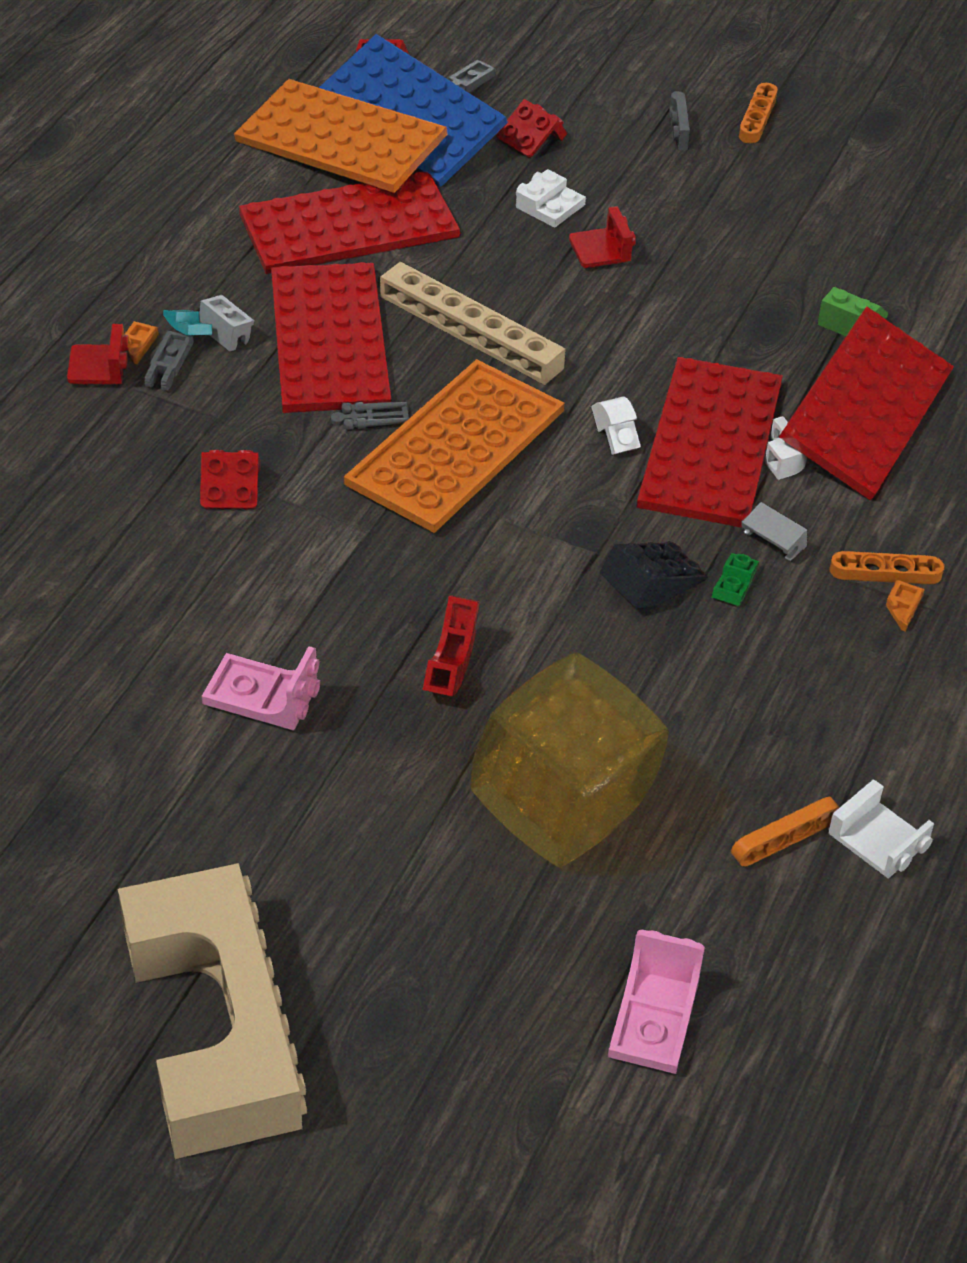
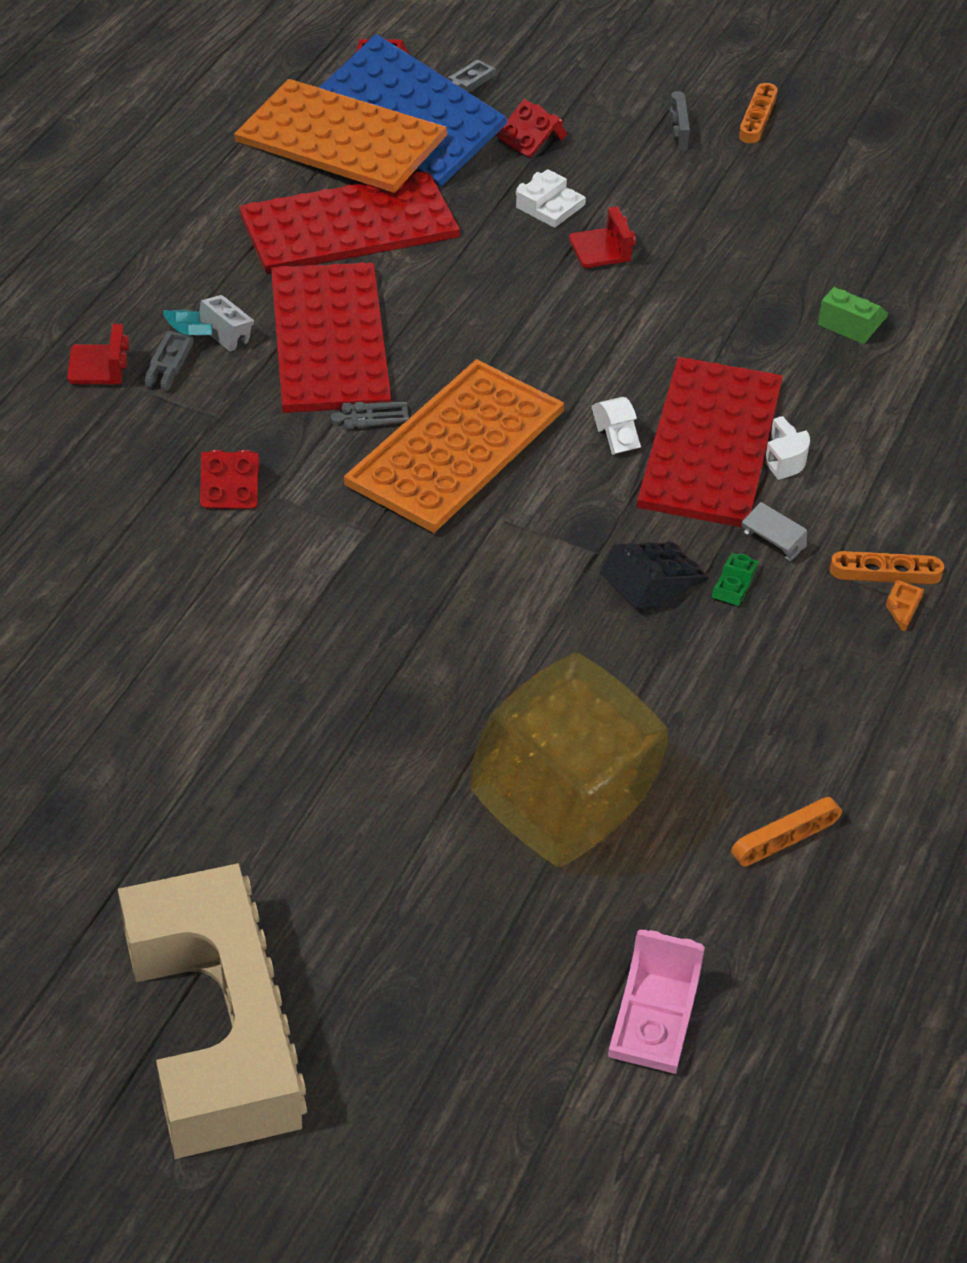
orange tile [124,321,159,364] -> none
bright pink bracket [202,646,320,730] -> none
tan brick [380,262,565,385] -> none
red arch [423,595,480,696] -> none
red plate [779,306,954,500] -> none
white panel [829,779,934,879] -> none

